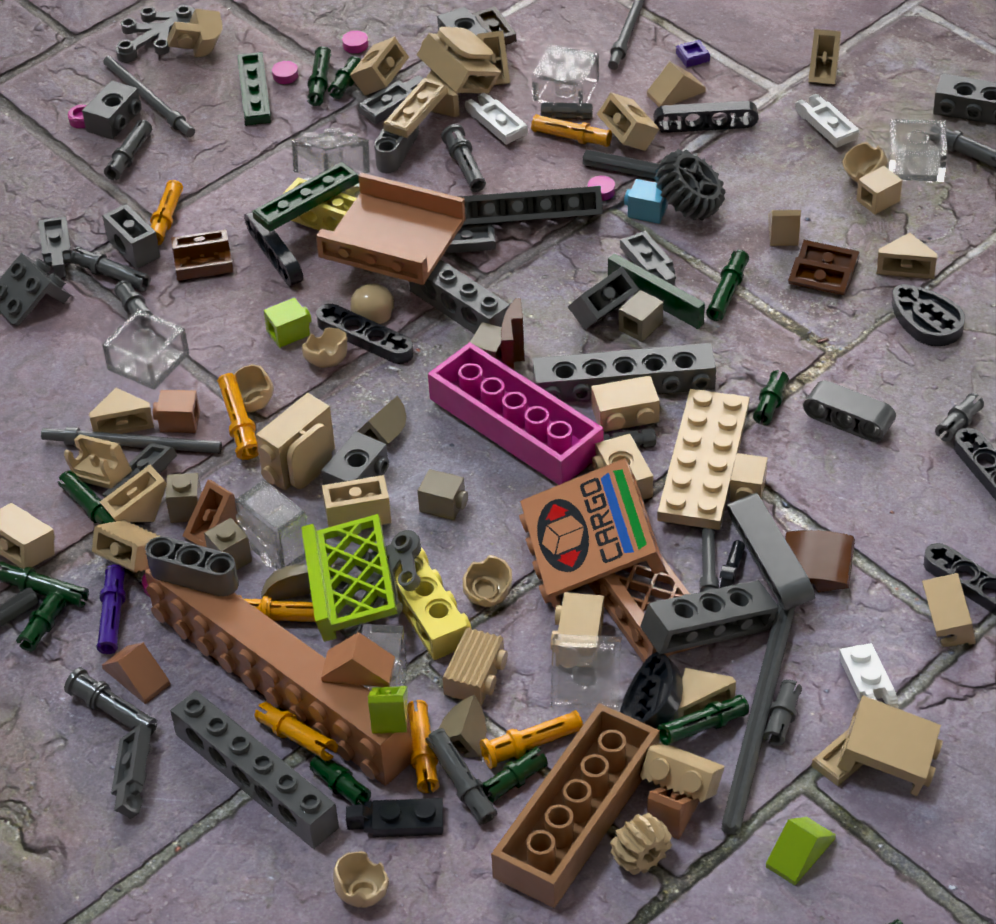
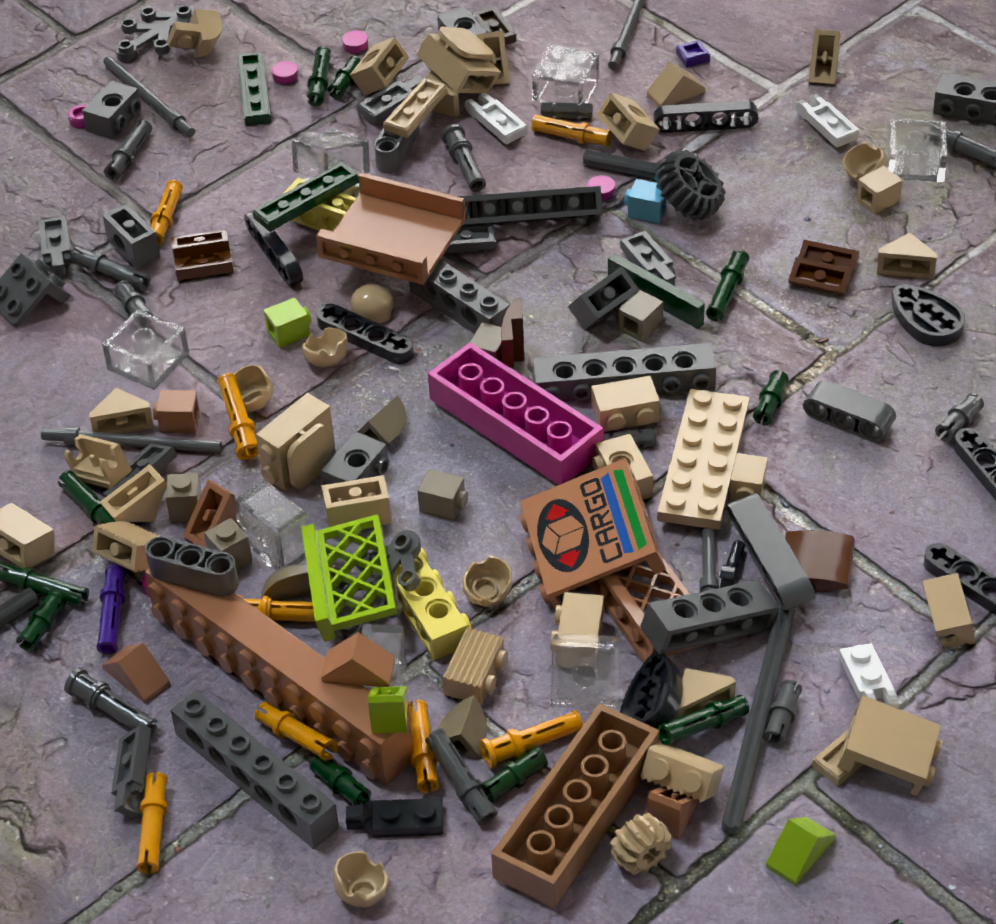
tan slope [768,210,801,246] -> none
none -> light orange pin [136,772,168,874]

